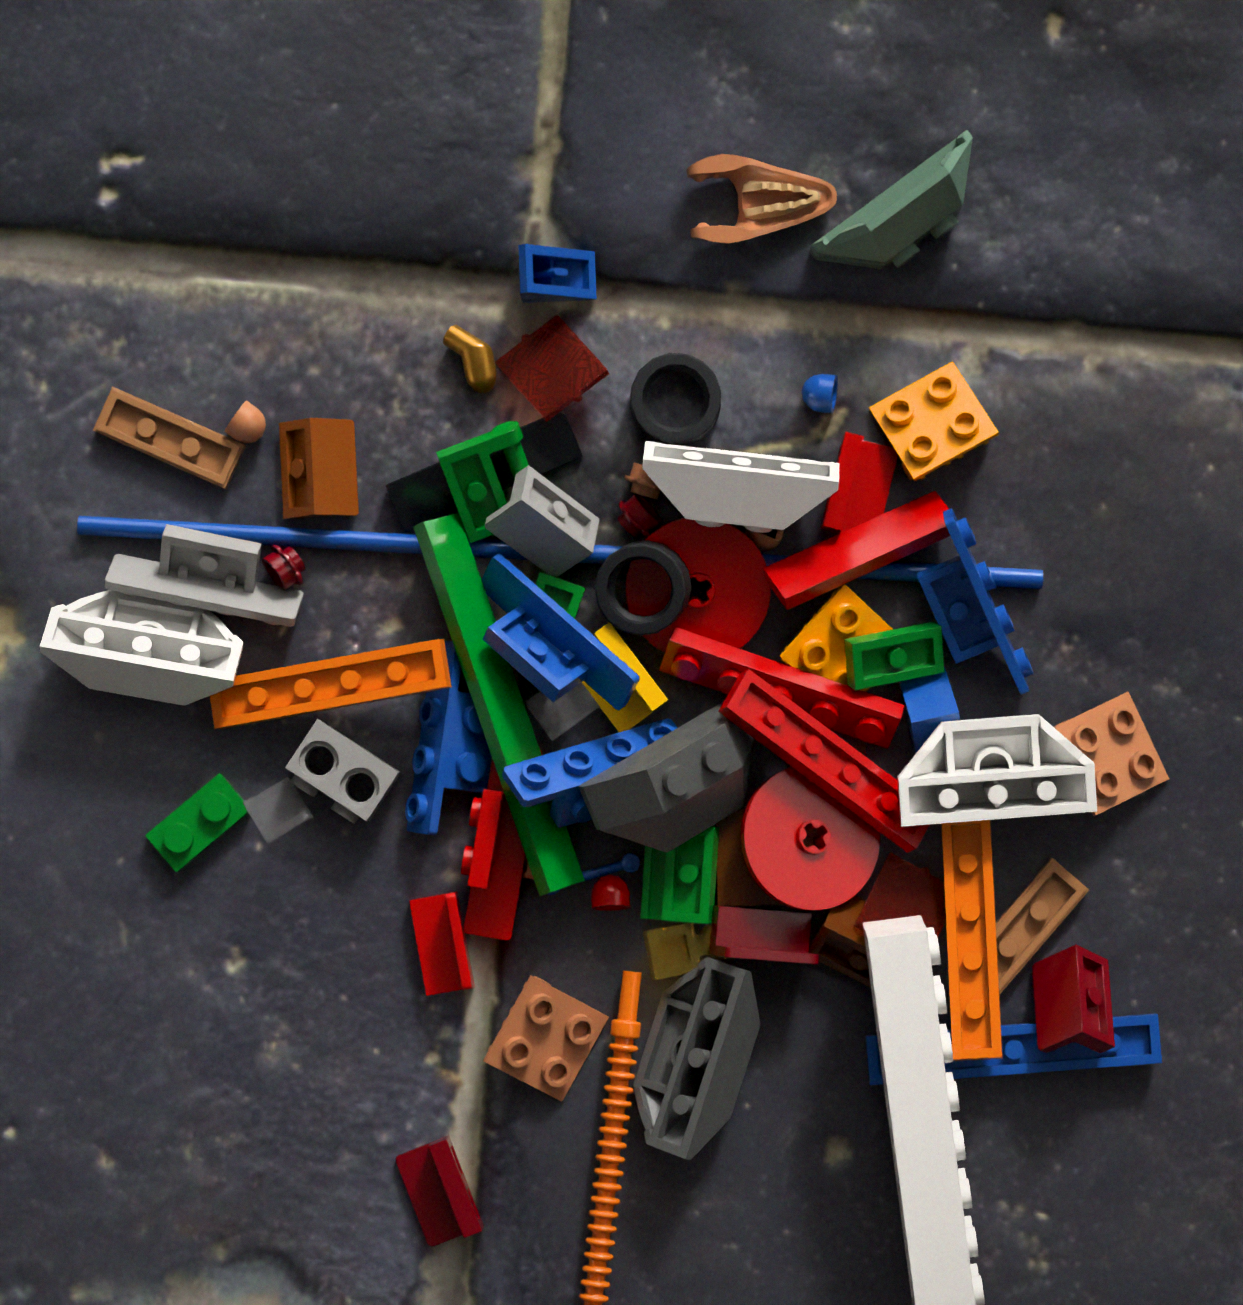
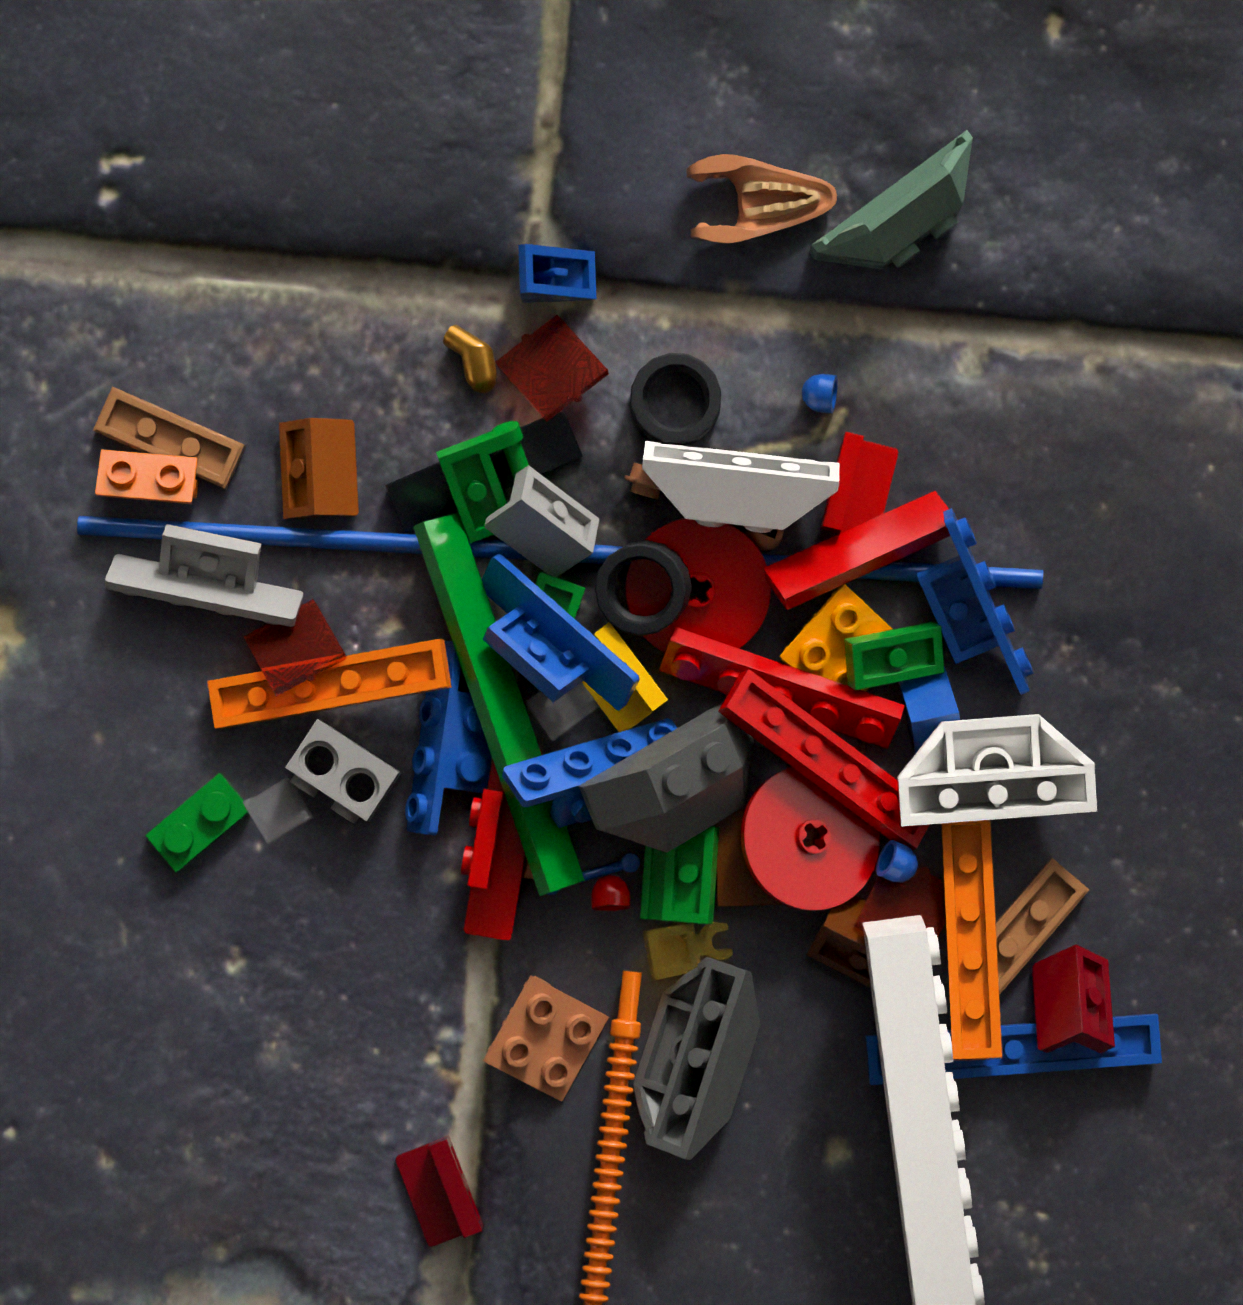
white wedge [40,590,243,706] -> none
nougat hinge [224,400,266,443] -> none
dark red plate [262,545,306,591] -> none
red panel [409,891,475,996] -> none
dark red plate [617,494,662,538] -> none
dark red panel [709,905,819,964] -> none
light orange hinge [869,361,999,481] -> none
nougat hinge [1053,691,1169,816] -> none
none -> orange hinge [95,449,198,504]
none -> clear red piece [243,599,347,697]
none -> blue hinge [876,840,918,883]

